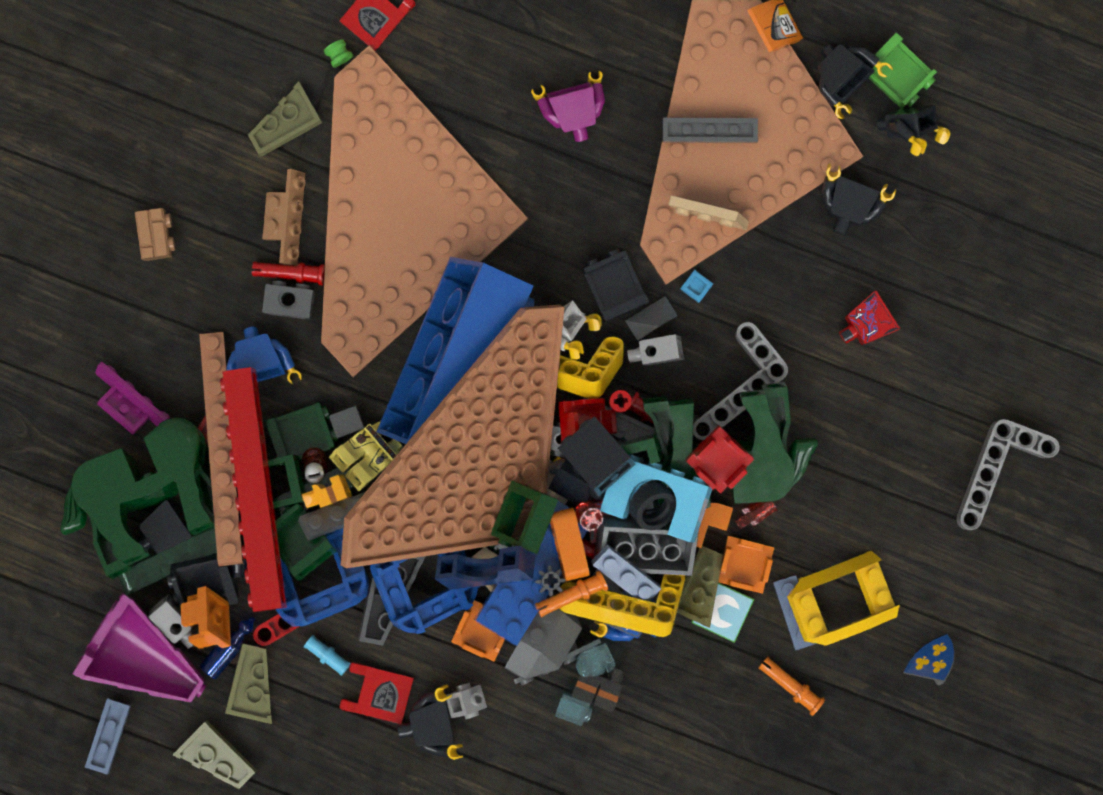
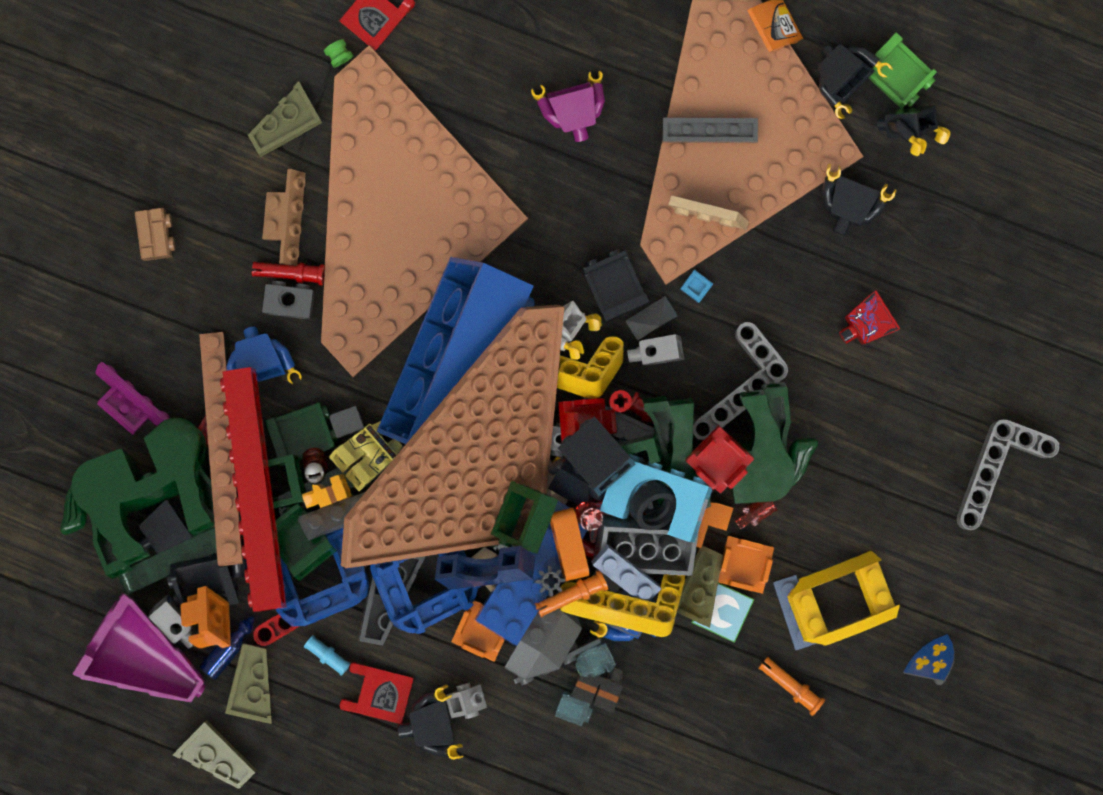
sand blue plate [85,698,131,774] -> none

